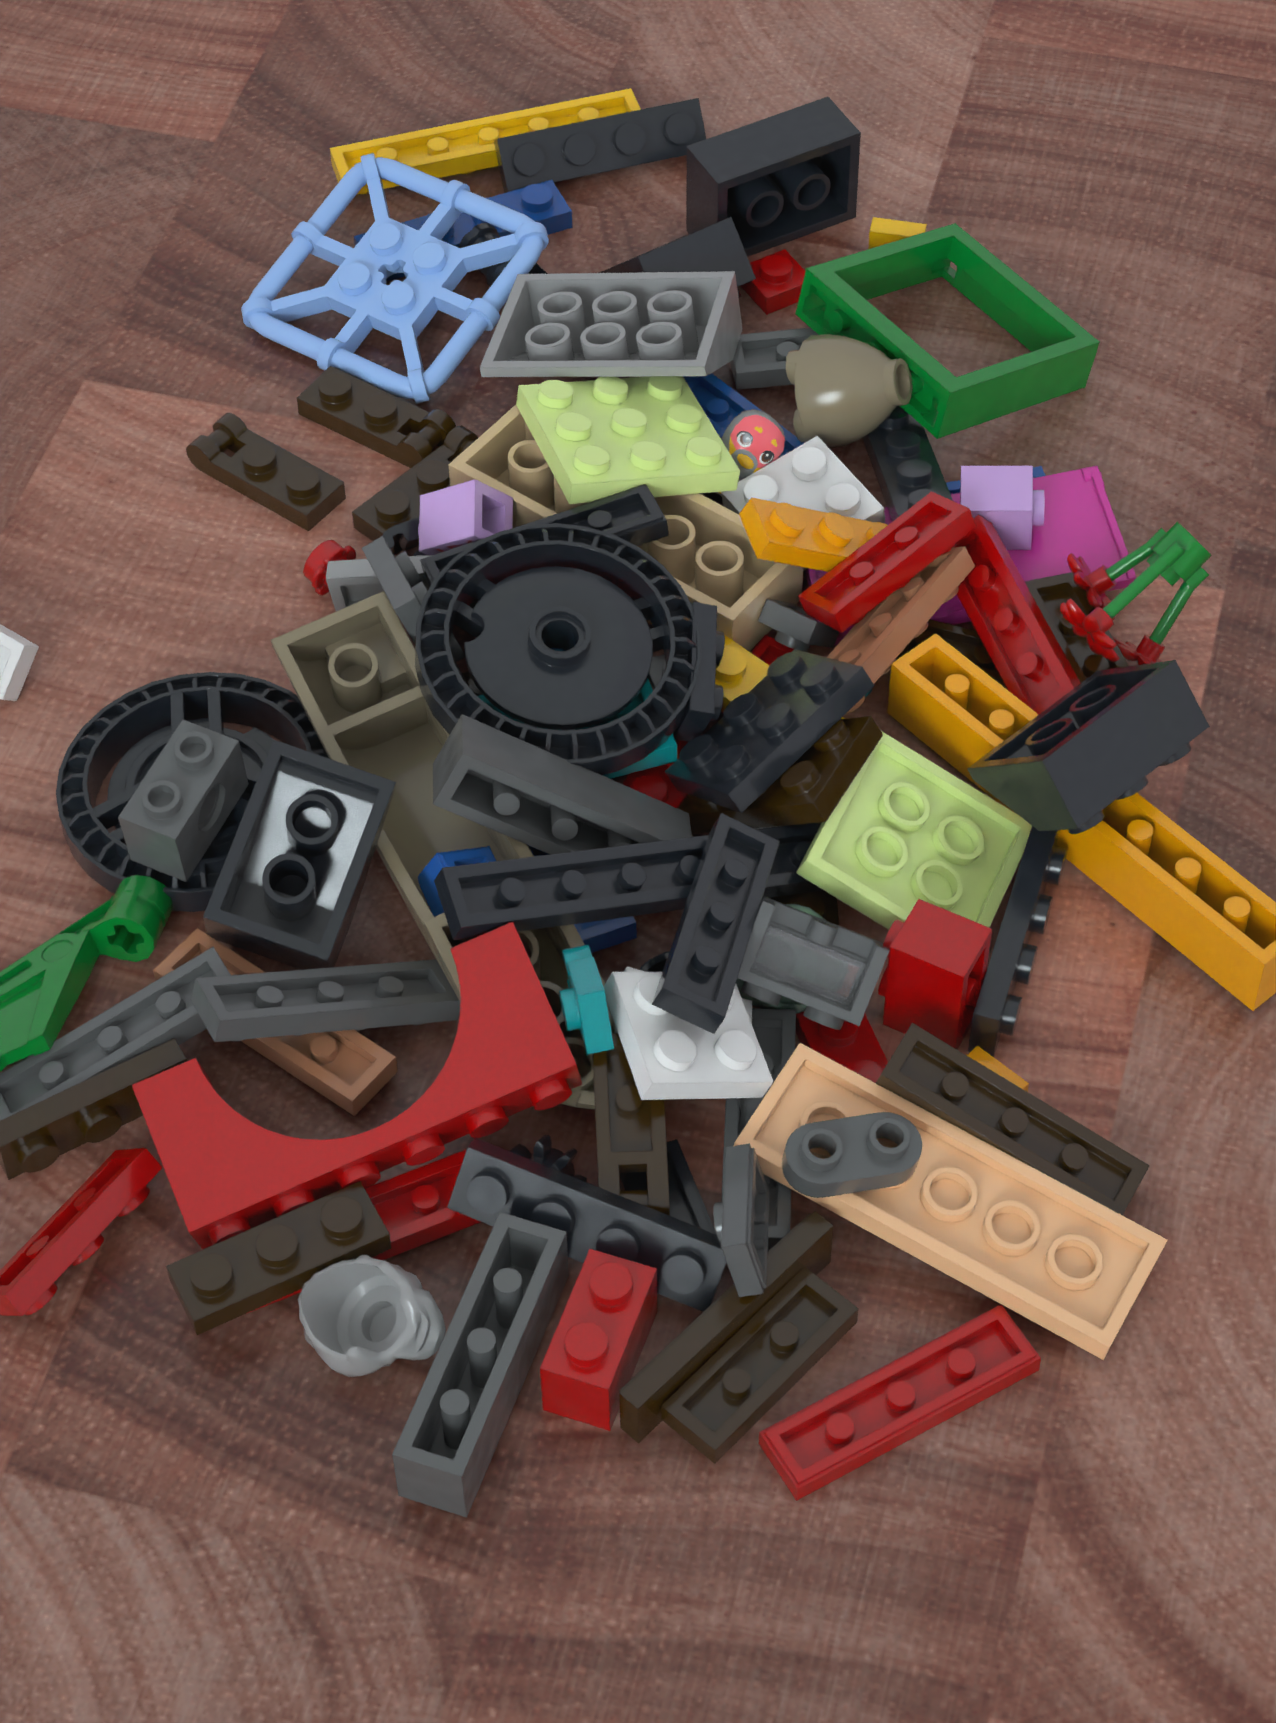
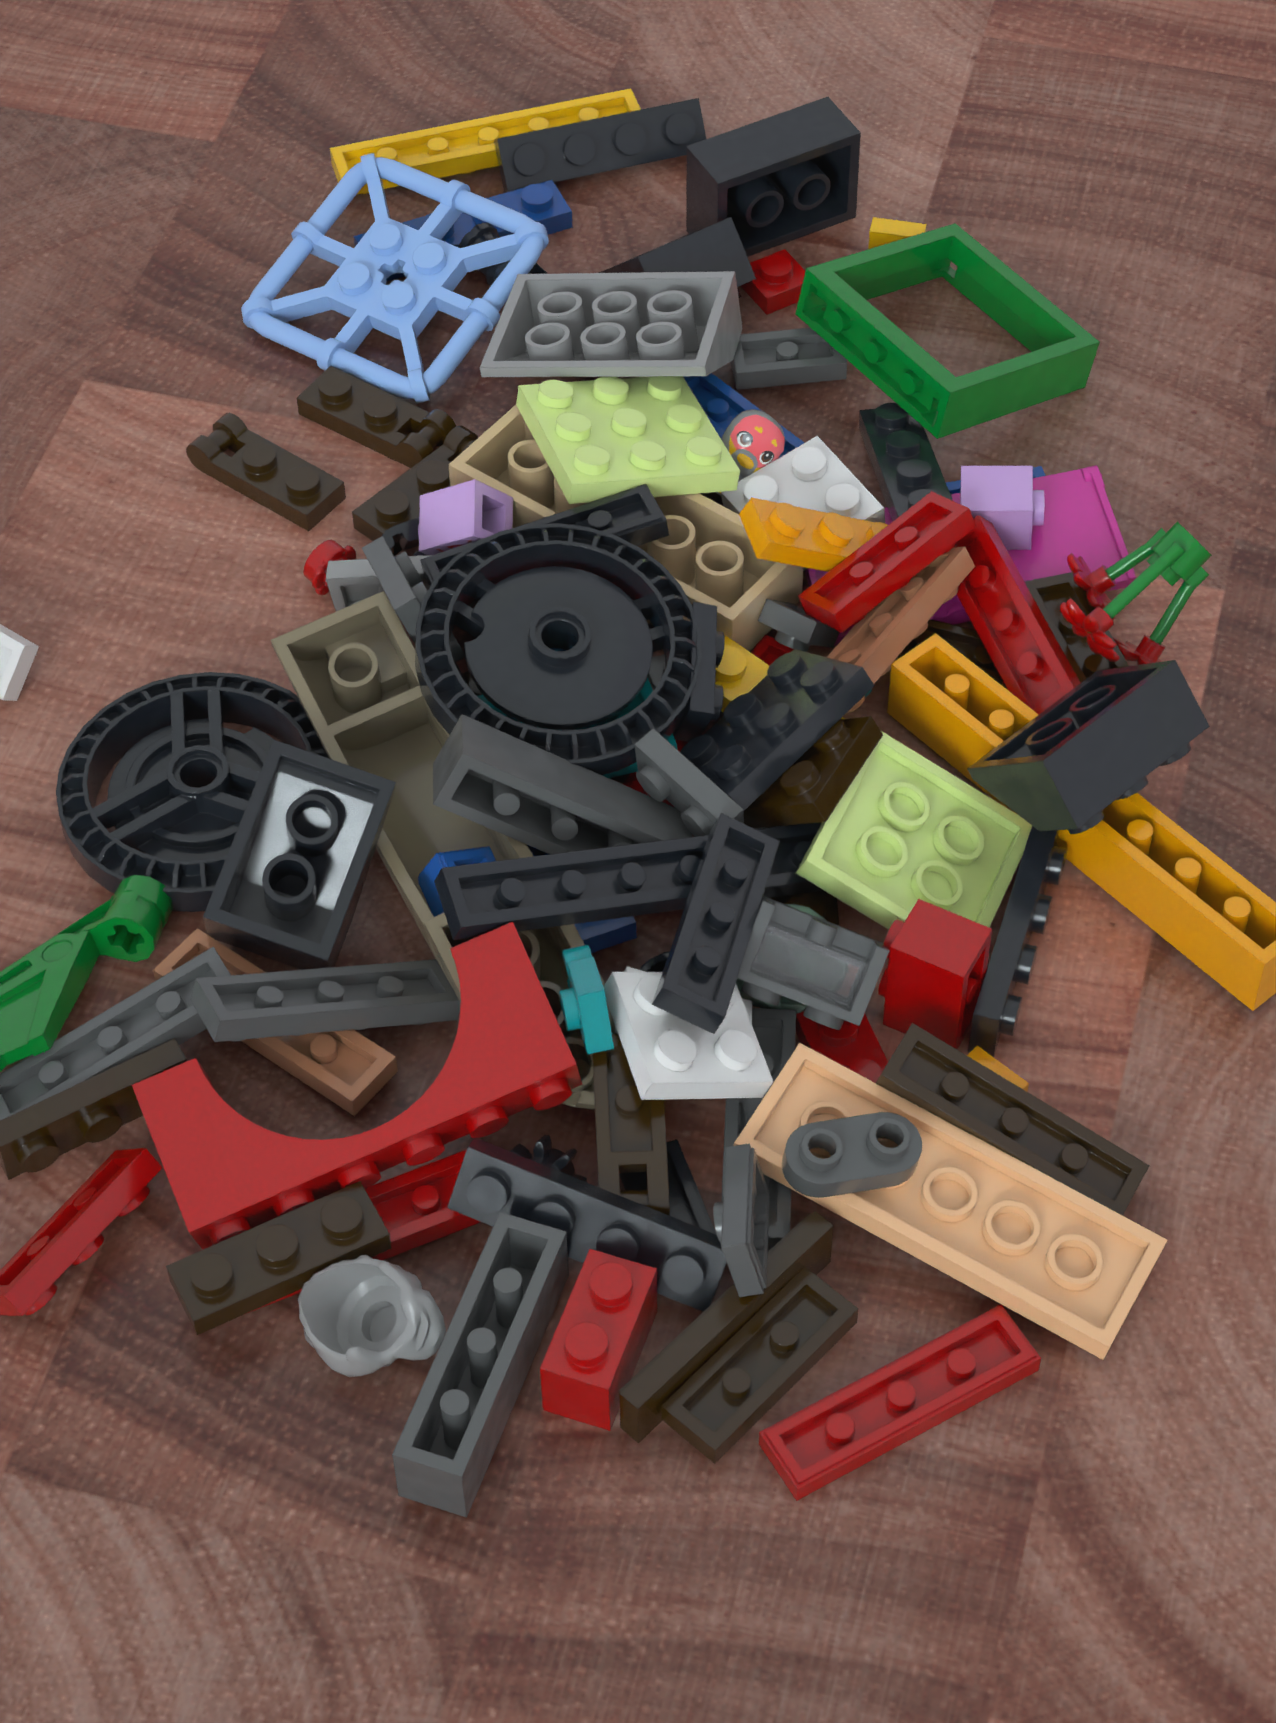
dark grey brick [118,719,249,882] -> none
dark tan piece [786,334,912,449] -> none
none -> dark grey plate [635,728,744,837]

